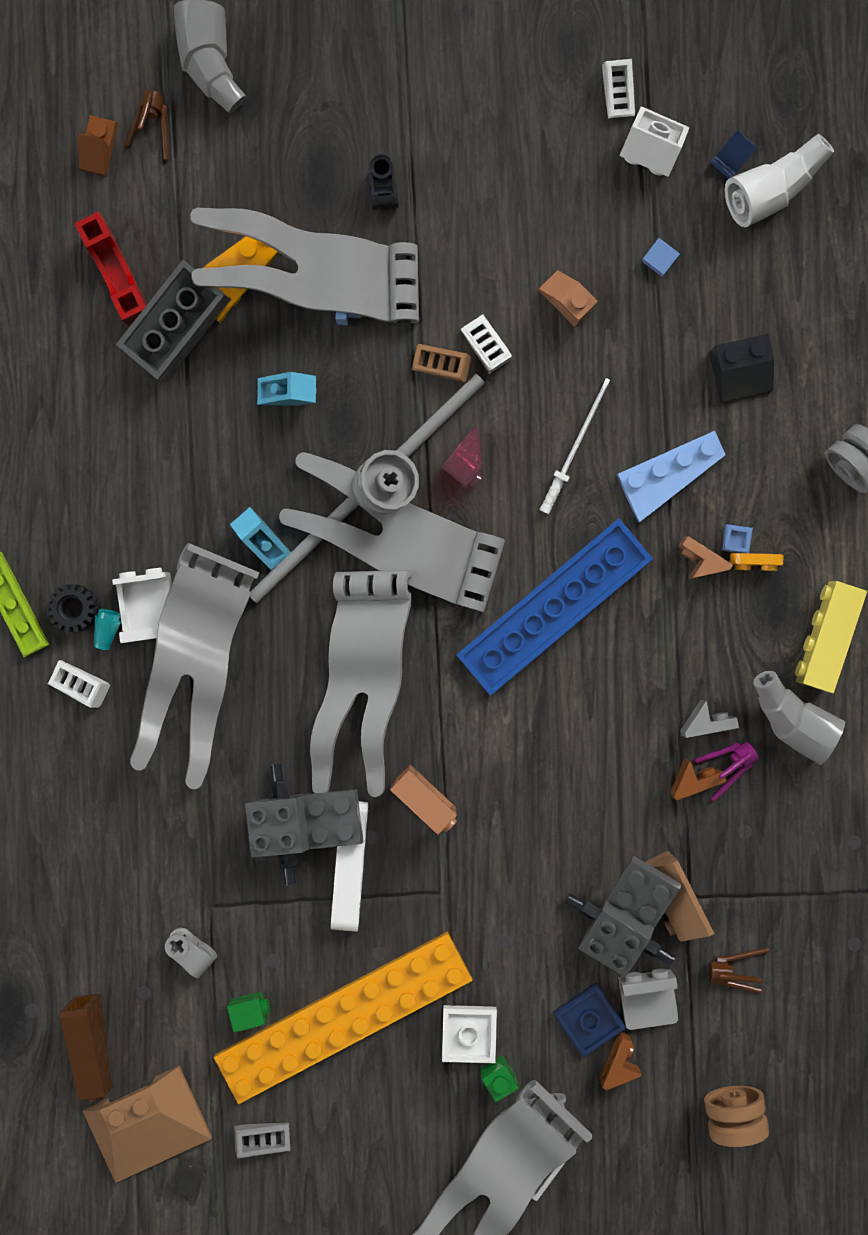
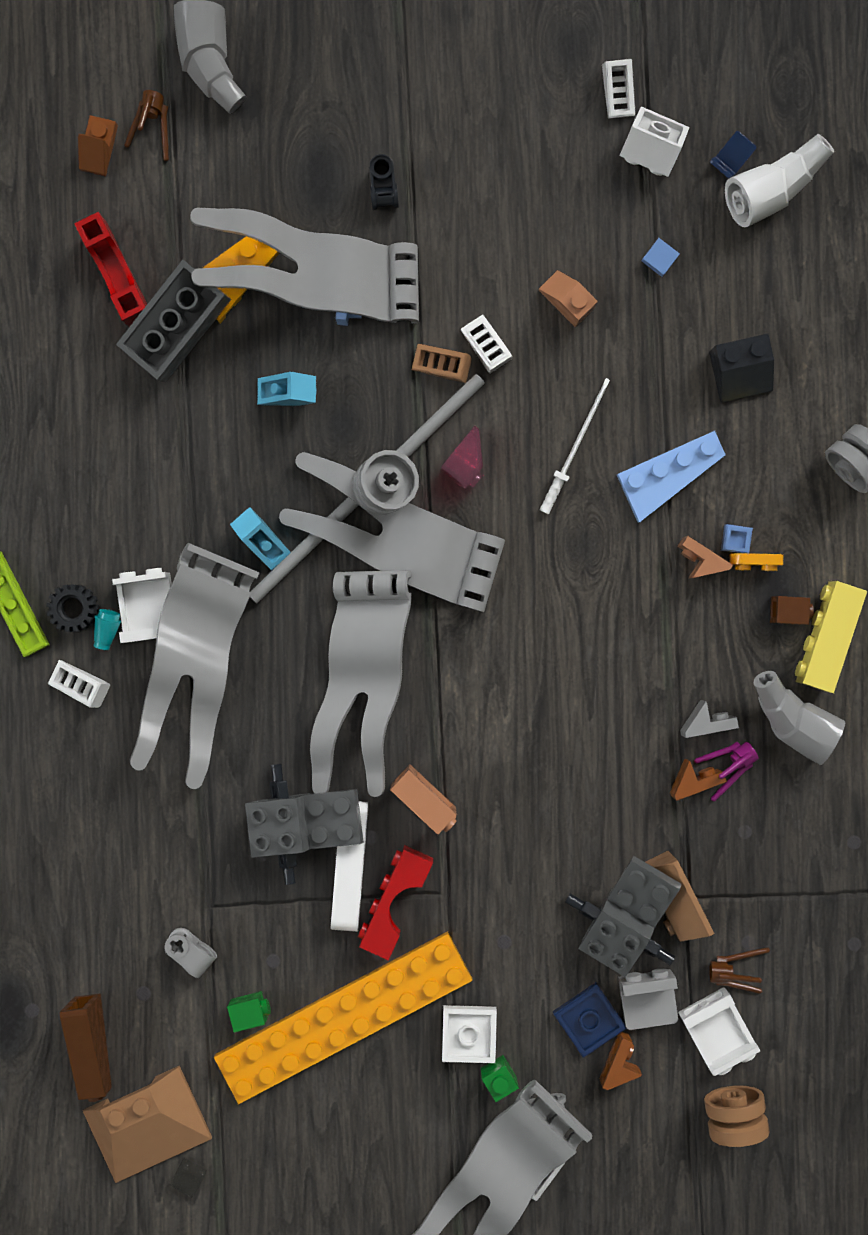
light grey slope [234,1122,290,1158] -> none
blue plate [456,518,653,696] -> none
none -> red arch [358,845,433,961]
none -> white panel [678,987,760,1076]
none -> reddish brown brick [770,596,814,625]

